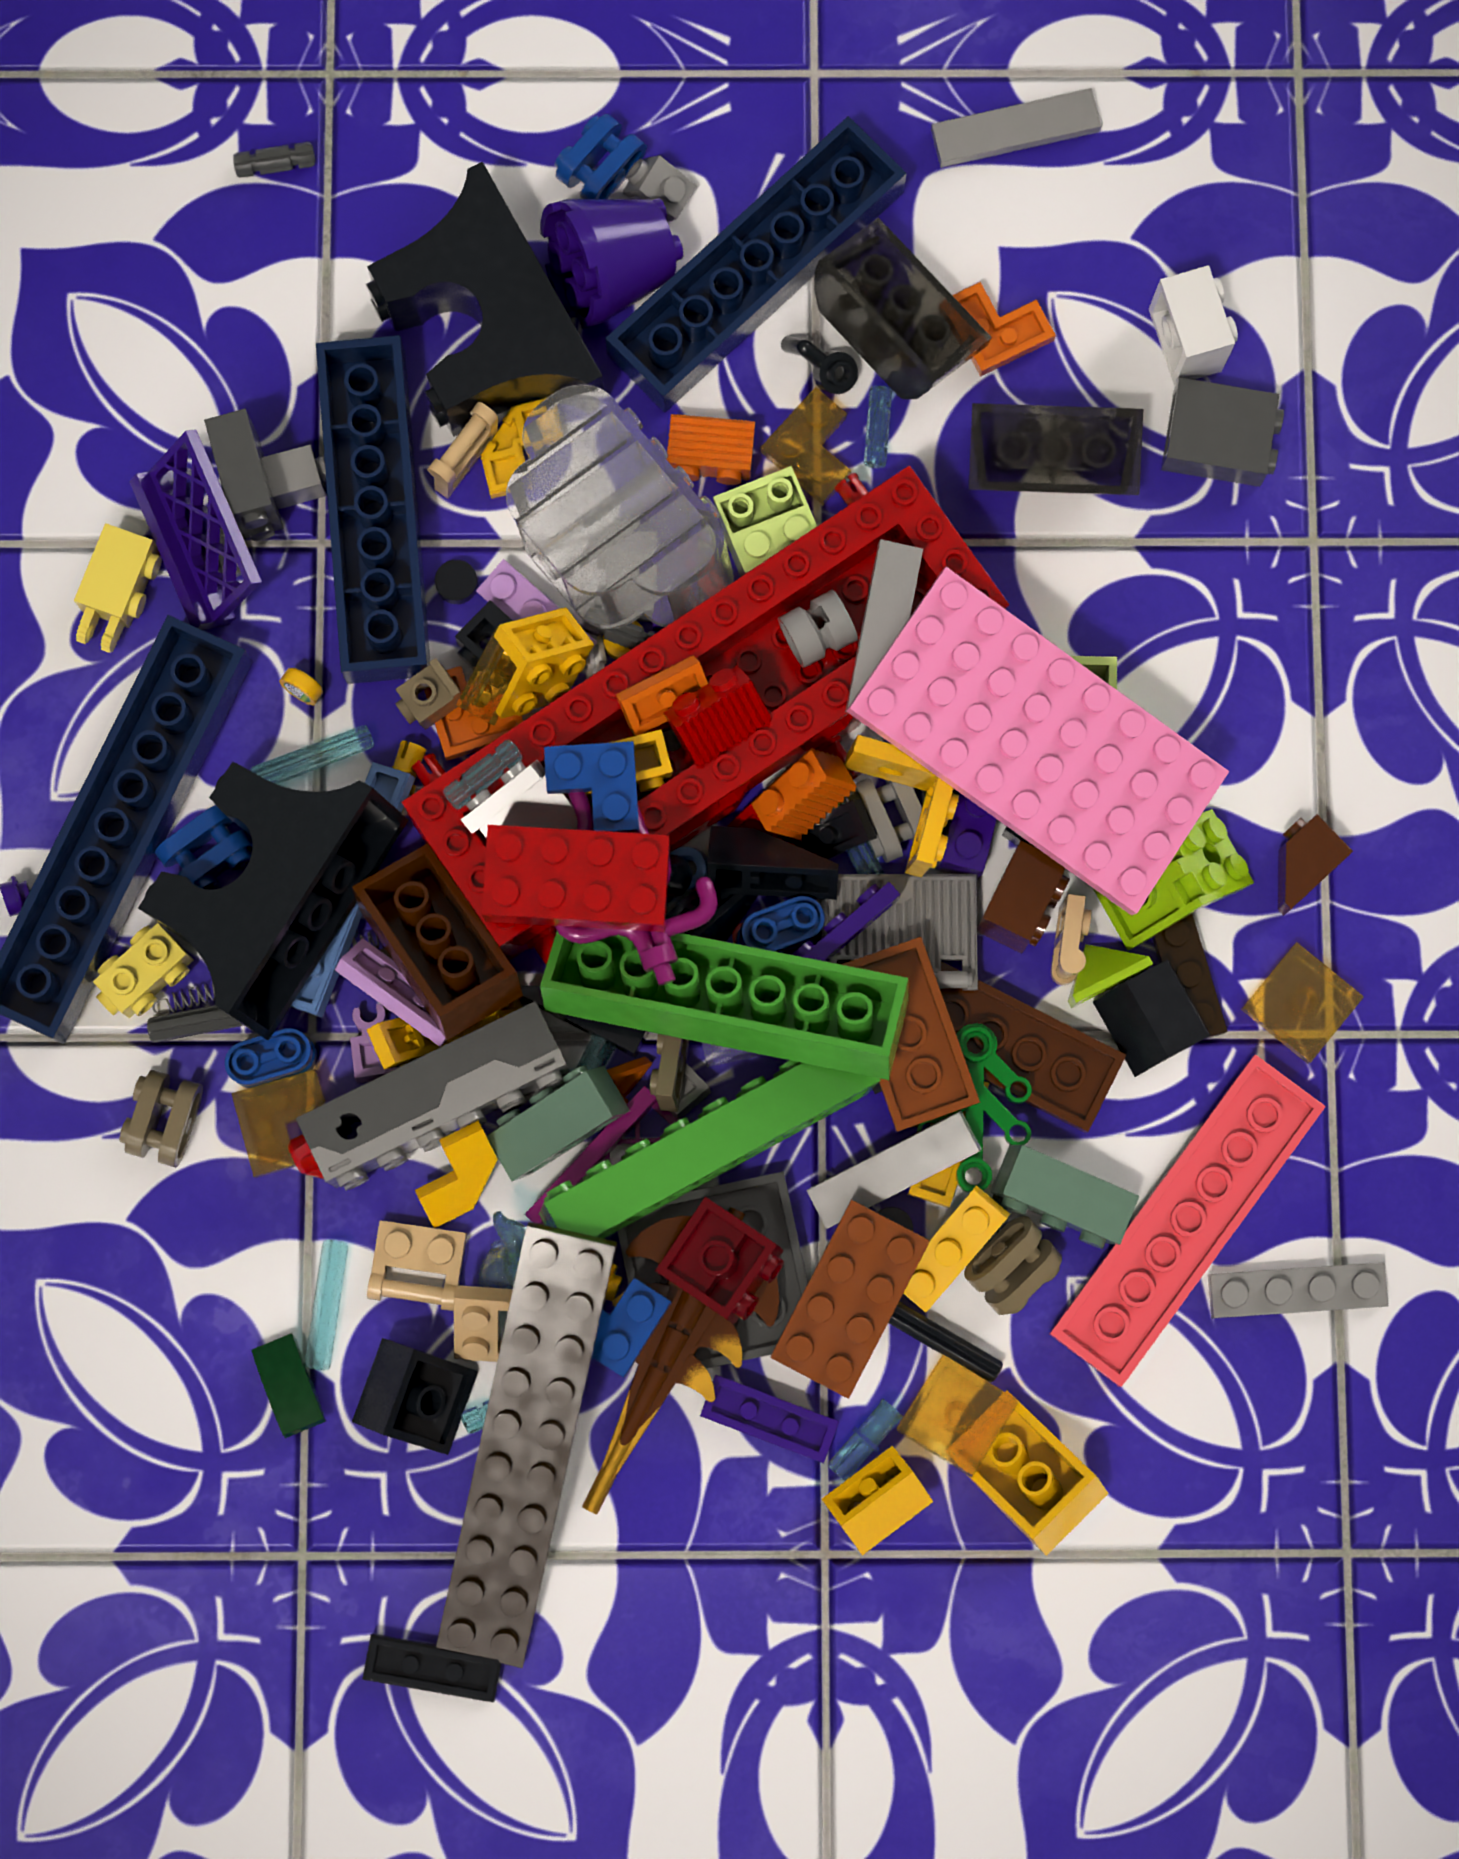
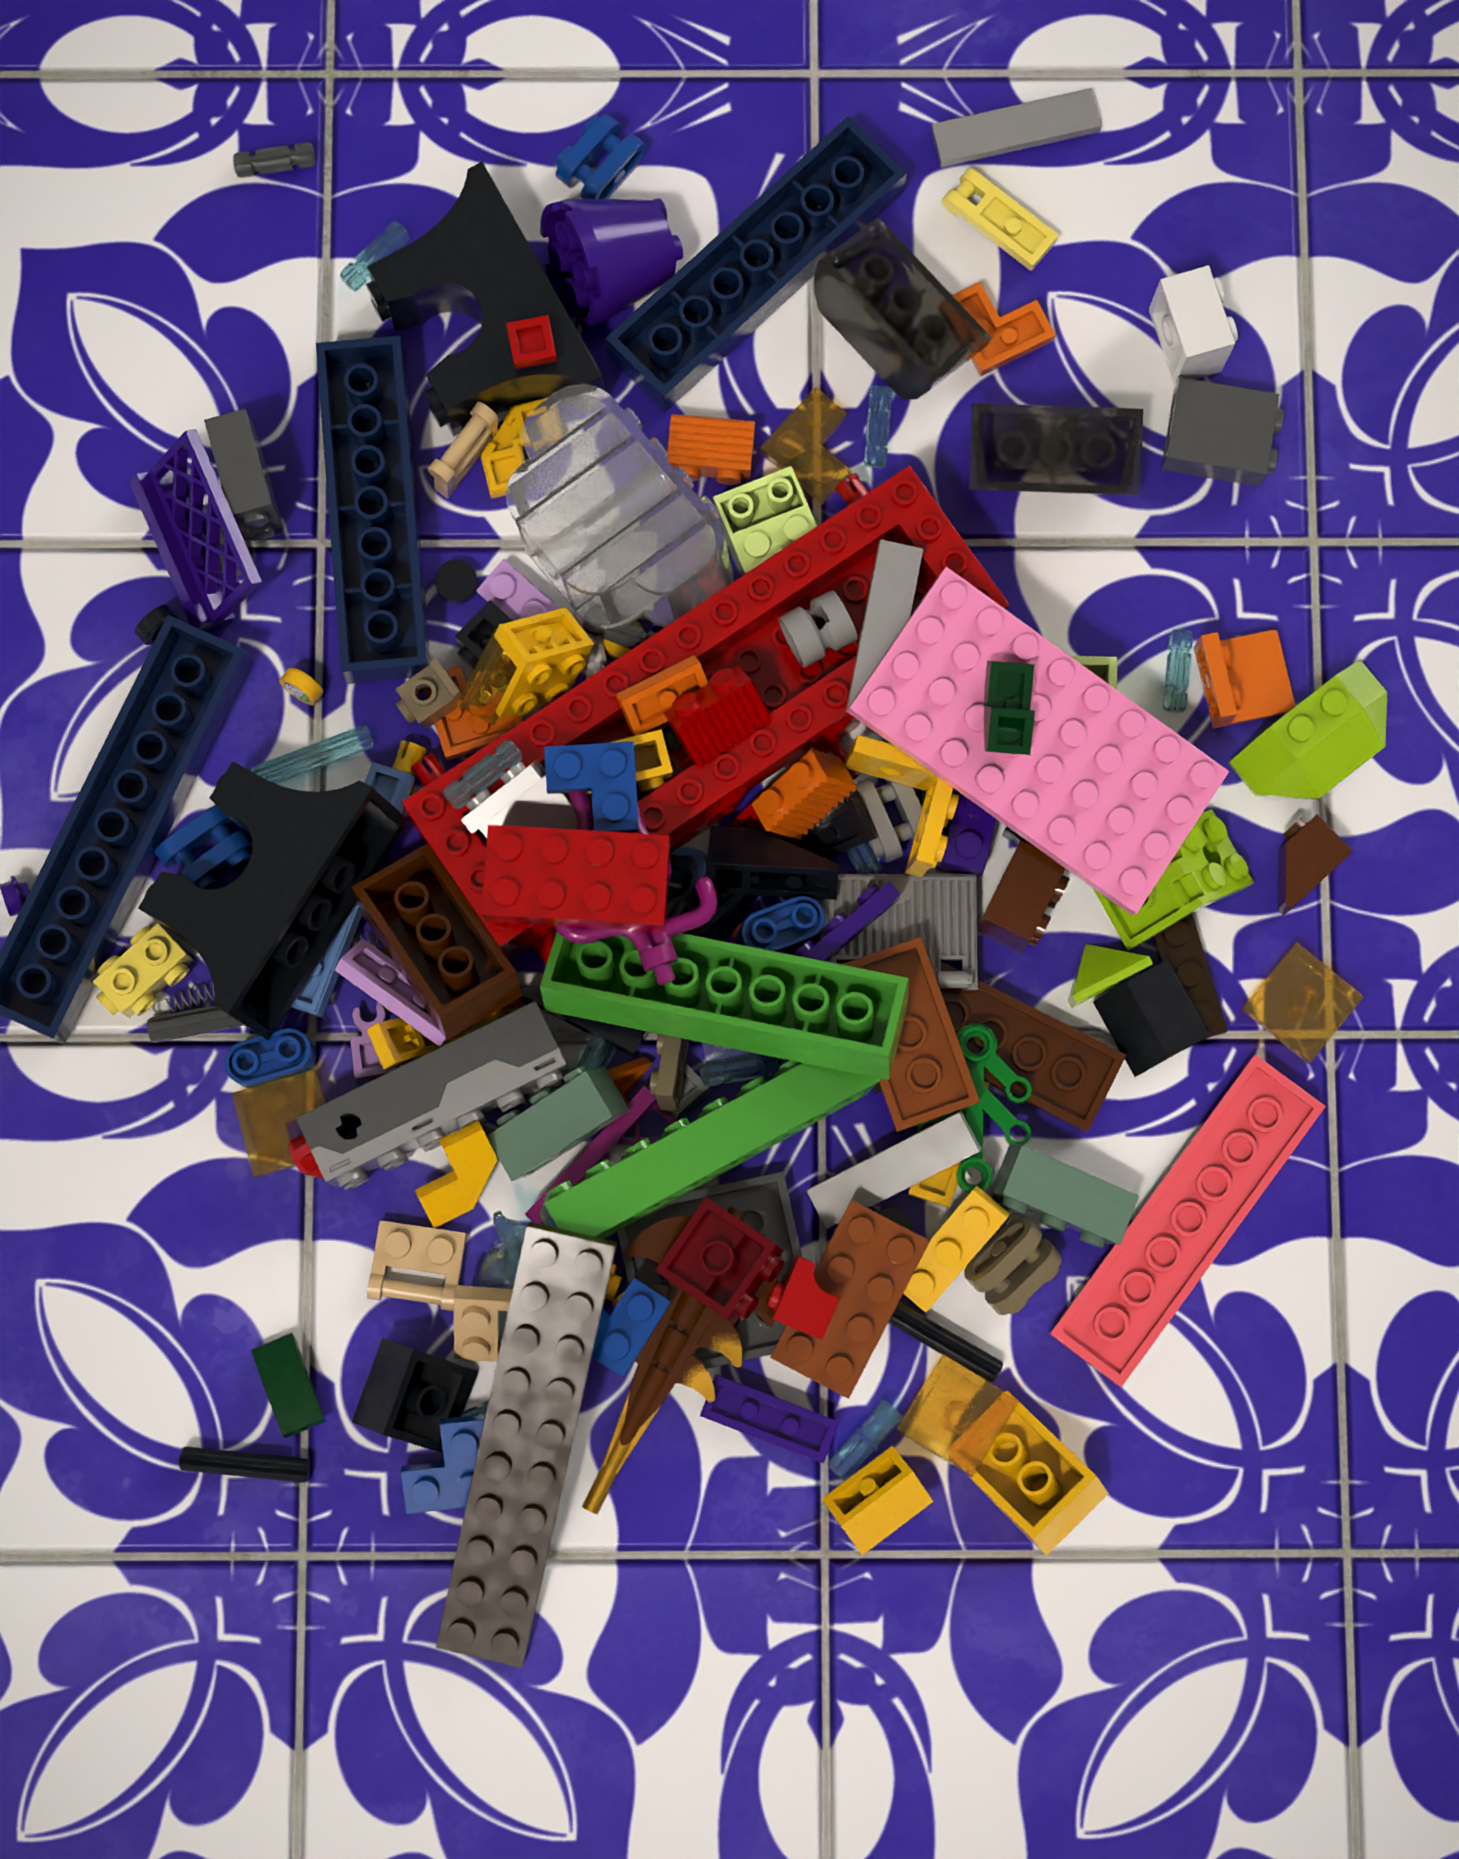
light yellow hinge [74,523,162,653] -> none
dark tan brick [119,1070,203,1168] -> none
light grey brick [262,445,326,509] -> none
clear light blue axle [304,1240,348,1371] -> none
black tile [362,1633,502,1703] -> none
light grey bracket [623,155,697,221] -> none
black plate [781,336,858,394] -> none
tan plate [1050,894,1091,985] -> none
light grey plate [1207,1262,1389,1319] -> none
none -> black tile [135,605,177,645]
none -> black axle [179,1447,311,1483]
none -> clear light blue axle [340,221,410,291]
none -> blue plate [401,1414,485,1514]
none -> red plate [506,315,557,369]
none -> clear light blue axle [699,1054,782,1087]
none -> red brick [766,1254,840,1340]
none -> light yellow plate [941,168,1059,272]
none -> dark green slope [984,660,1035,755]
none -> clear light blue axle [1163,629,1193,713]
none -> orange bracket [1193,630,1296,729]
none -> lime wedge [1228,660,1387,800]

